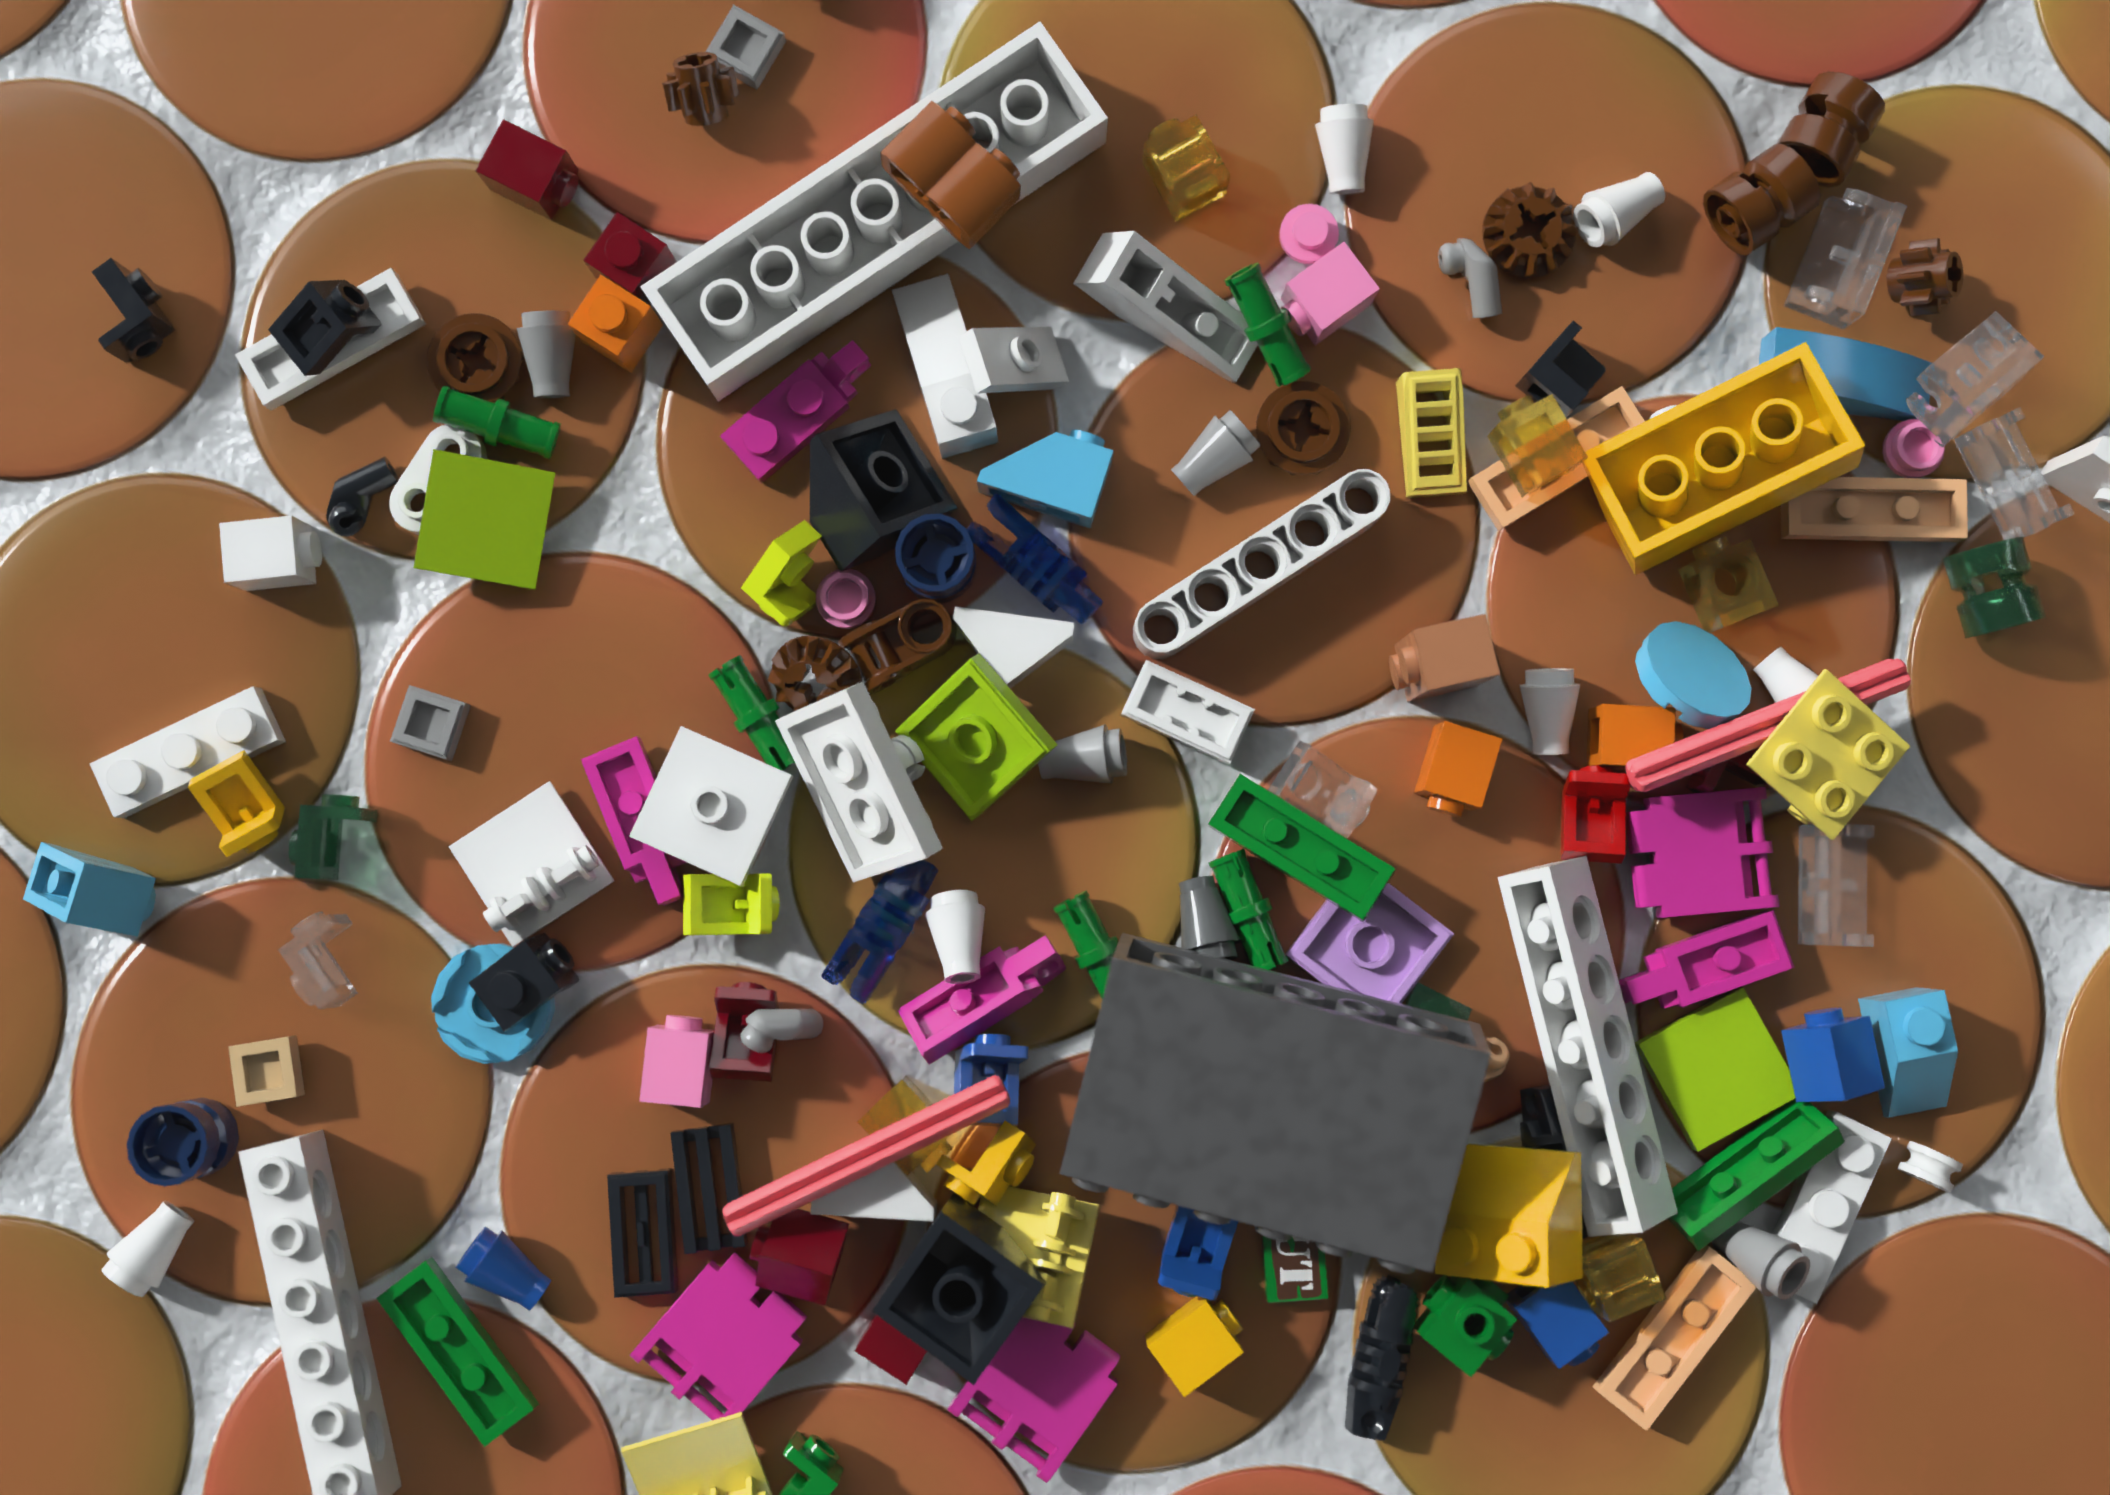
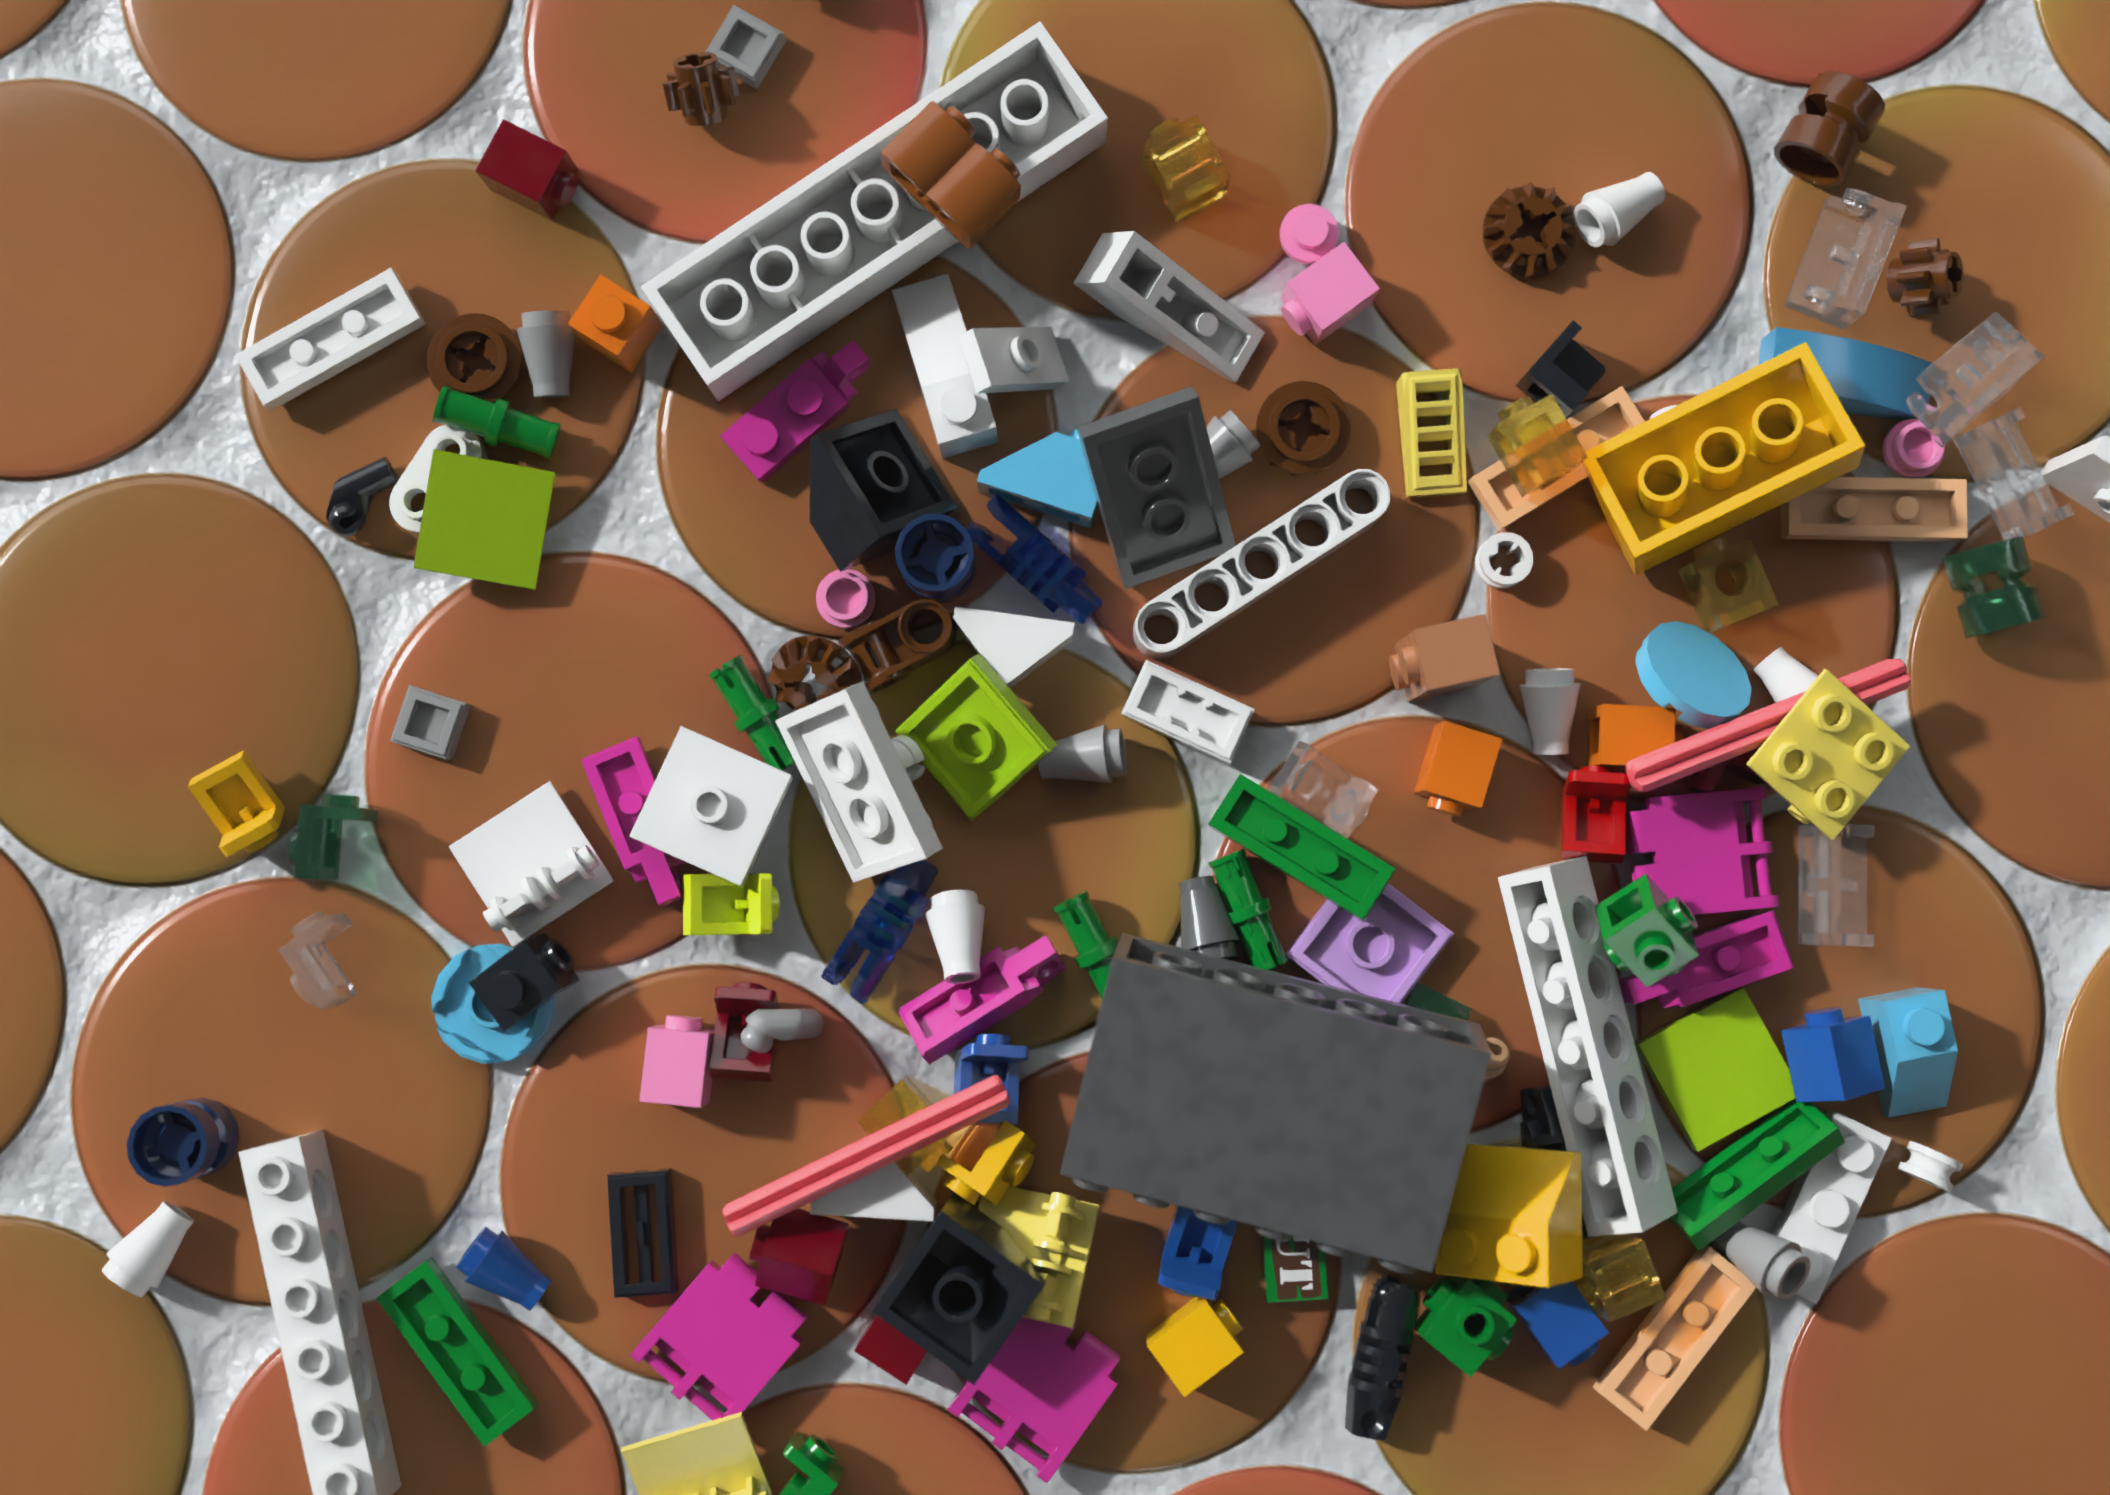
medium azure slope [23,842,156,937] -> none
white plate [90,686,286,818] -> none
black bracket [92,258,176,363] -> none
white brick [219,515,322,591] -> none
tan plate [228,1035,305,1107] -> none
black bracket [268,280,381,376] -> none
dark red brick [583,212,677,306] -> none
black tile [670,1123,748,1254] -> none
neon yellow bracket [741,520,822,627] -> none
green pin [1224,262,1311,387] -> none
white cone [1315,104,1374,195] -> none
light grey arm [1438,238,1502,318] -> none
reddish brown wheel [1703,144,1821,256] -> none
none -> dark grey plate [1076,386,1235,589]
none -> white bush [1475,532,1533,589]
none -> green brick [1595,874,1699,988]

